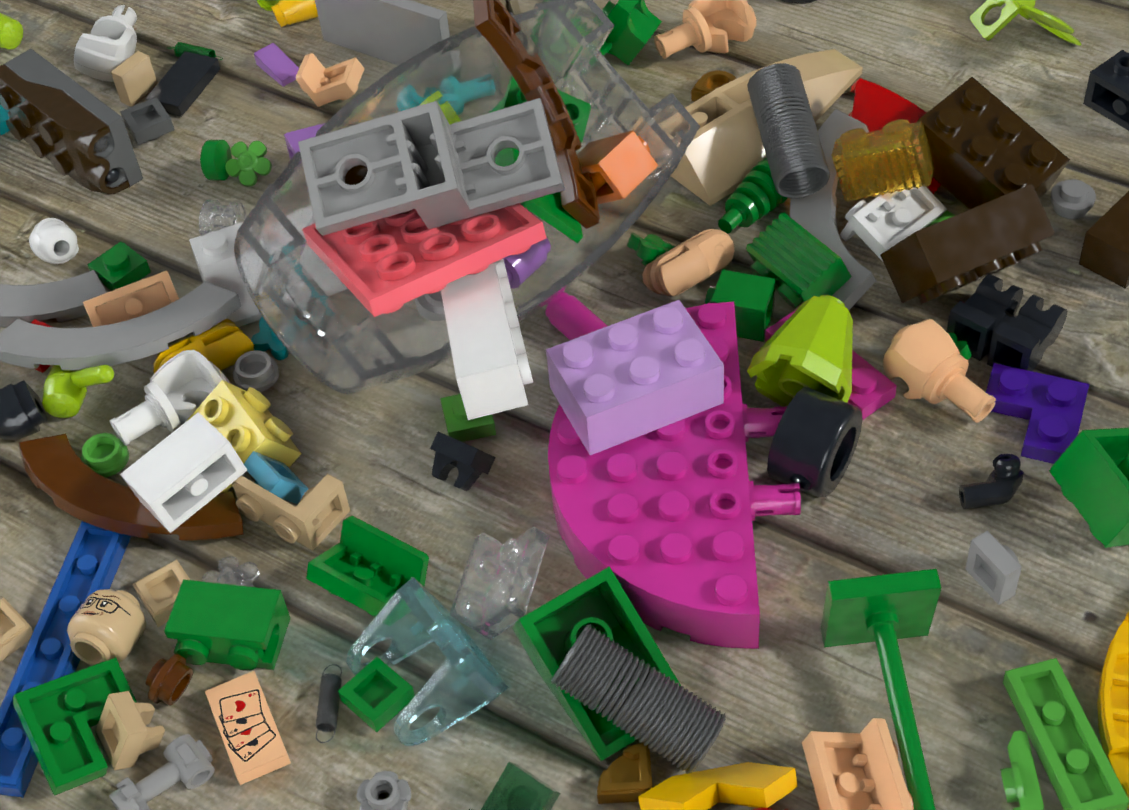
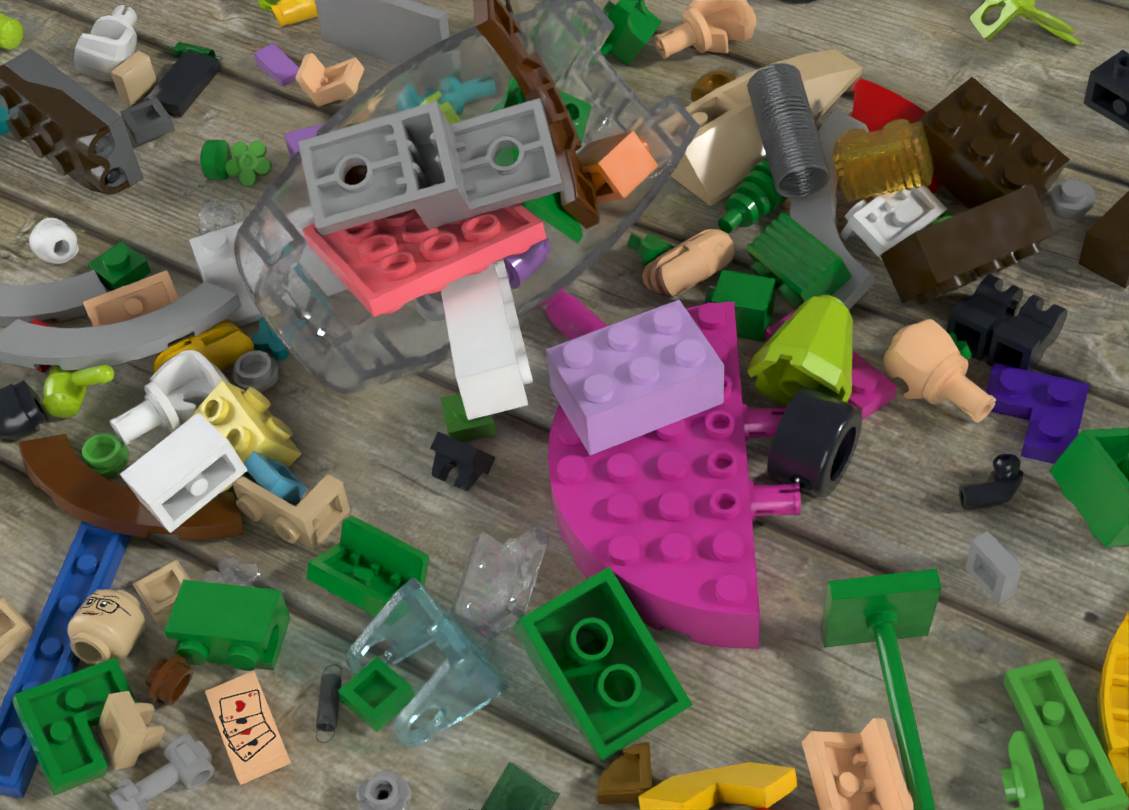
dark grey piece [551,624,726,774] -> none

